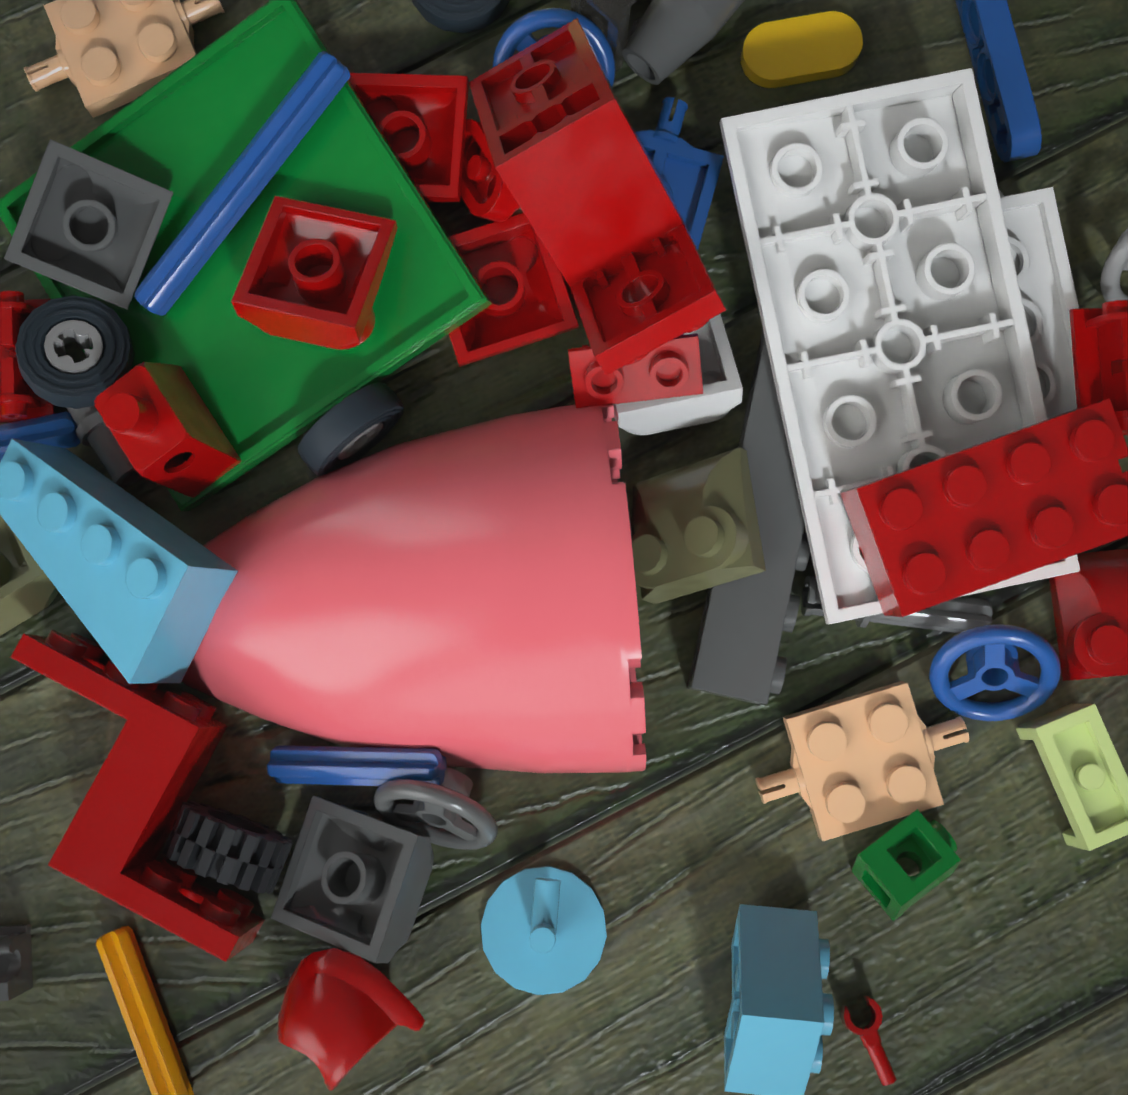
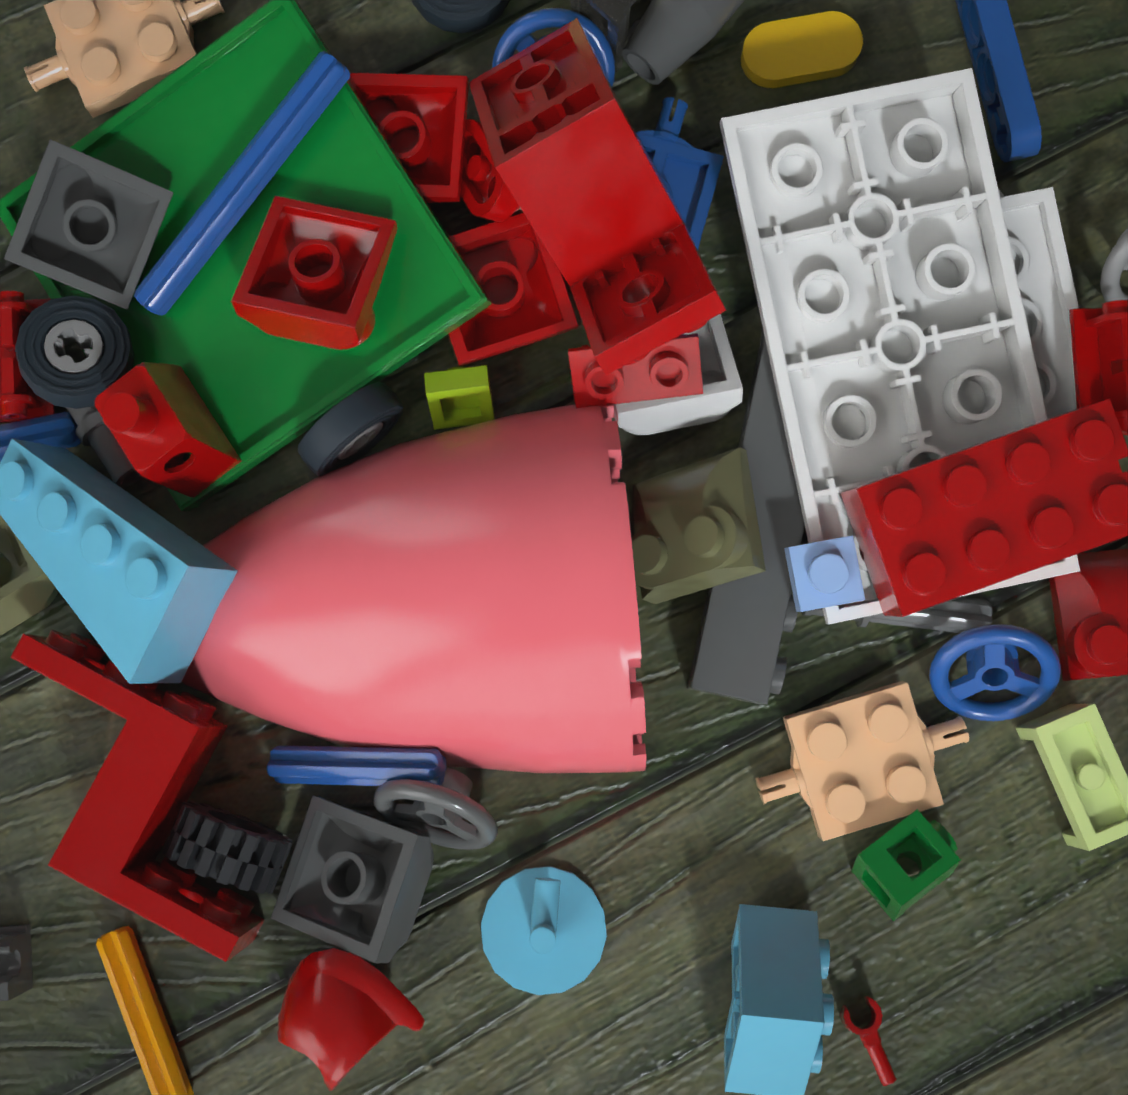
none -> lime plate [424,365,495,430]
none -> light blue plate [784,535,865,612]

